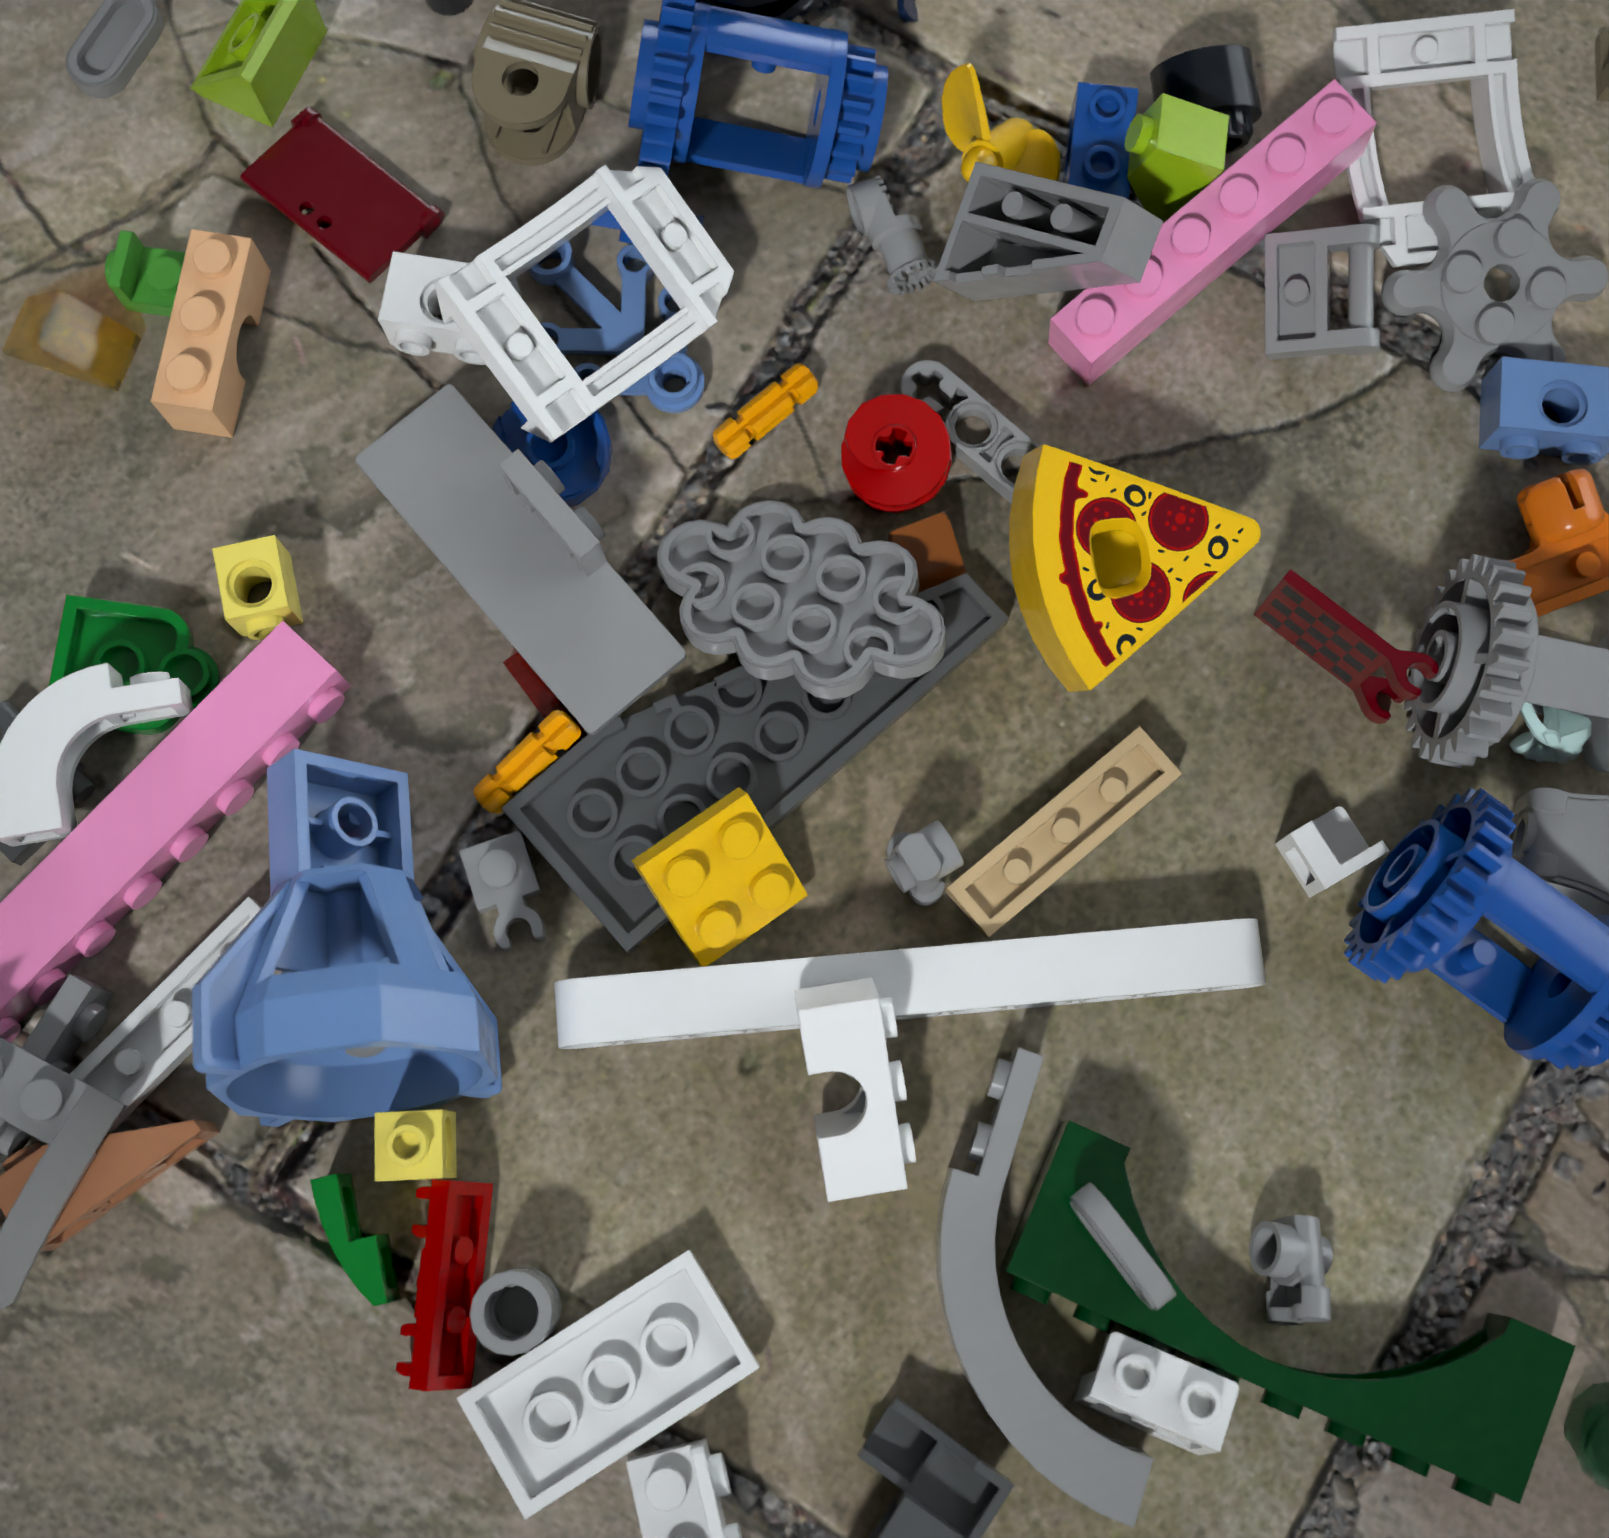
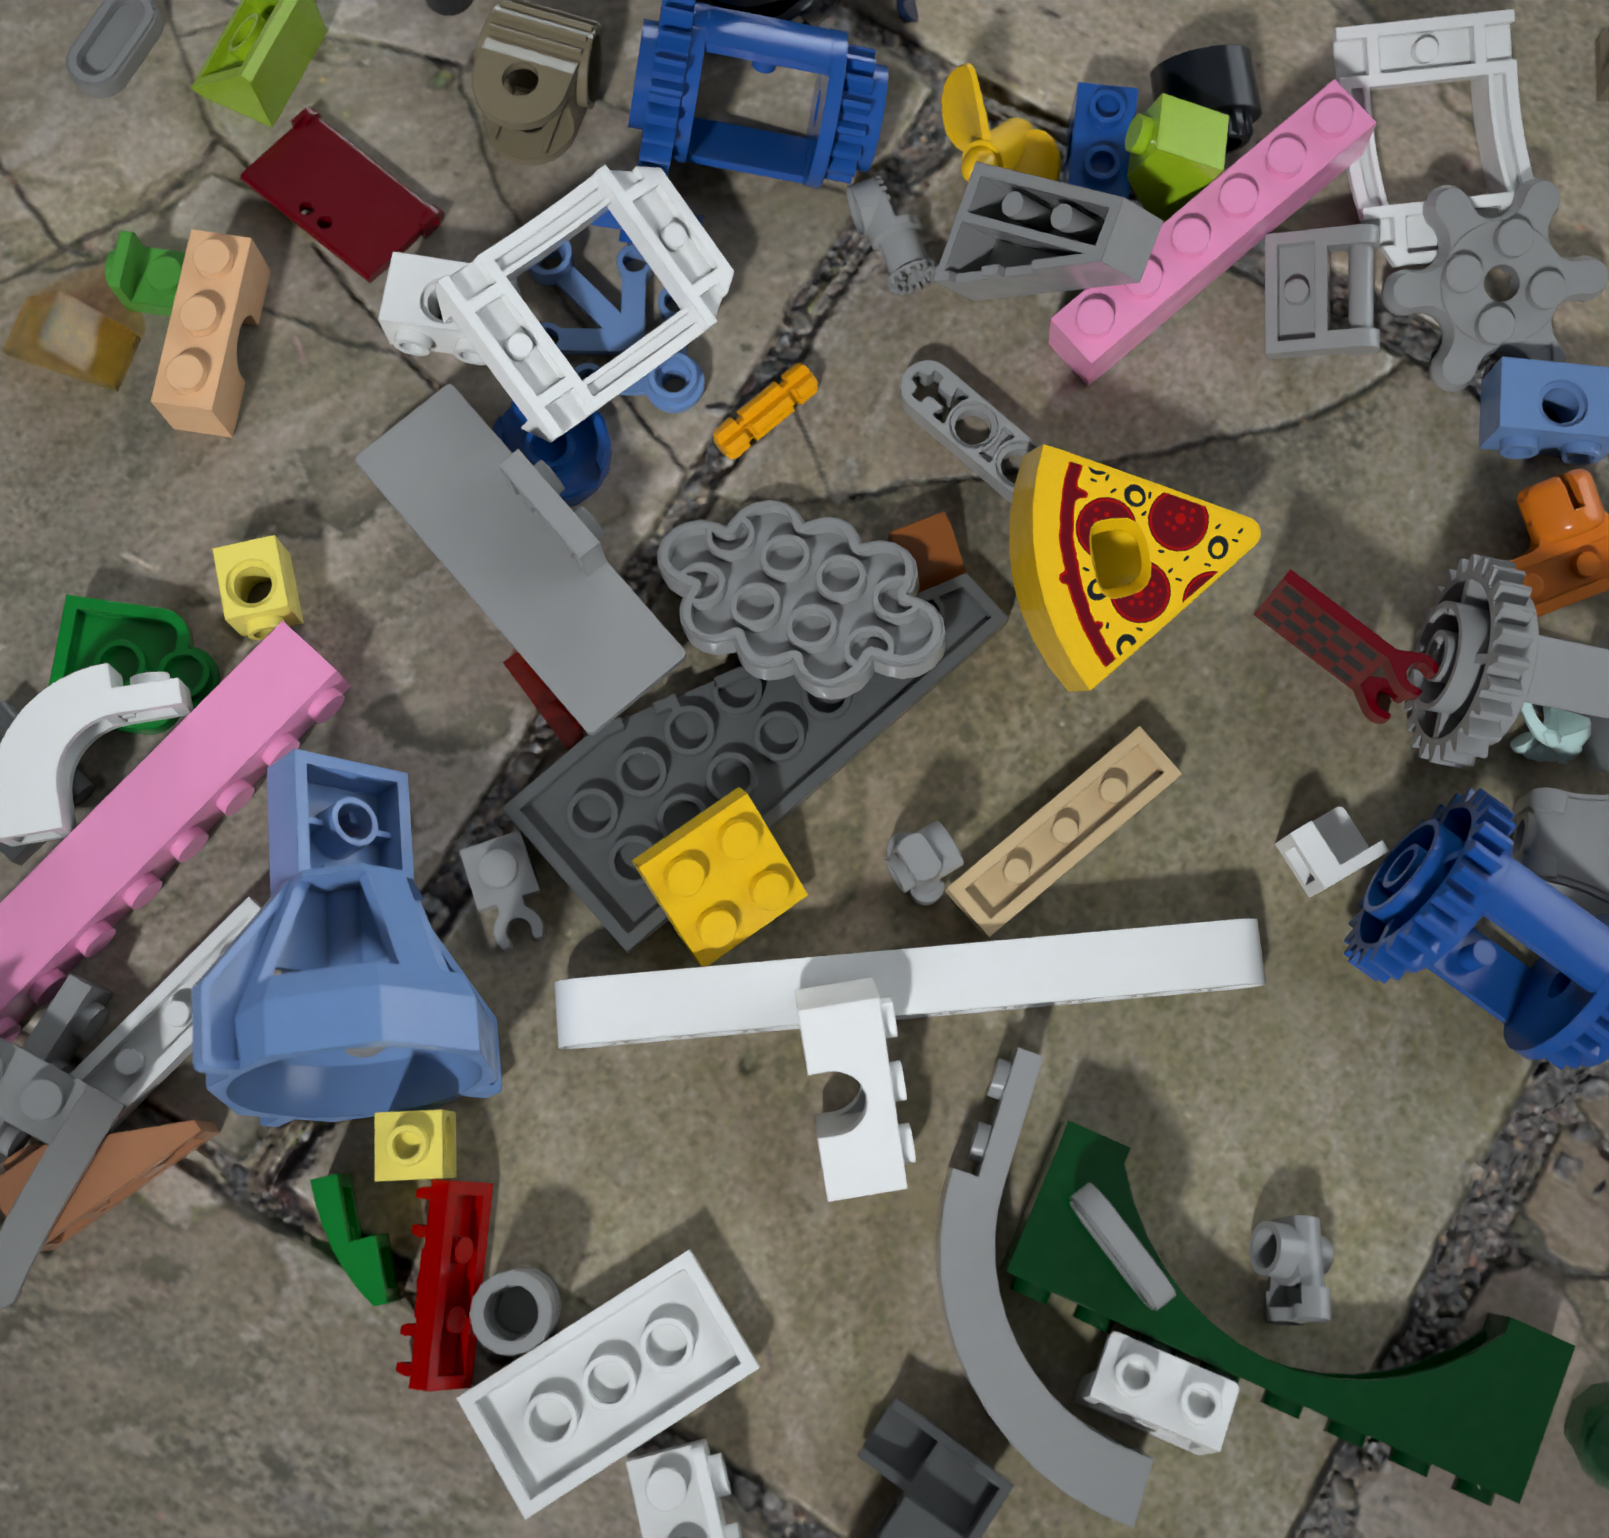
light orange axle [473,710,581,814] -> none
red piece [841,394,952,513] -> none

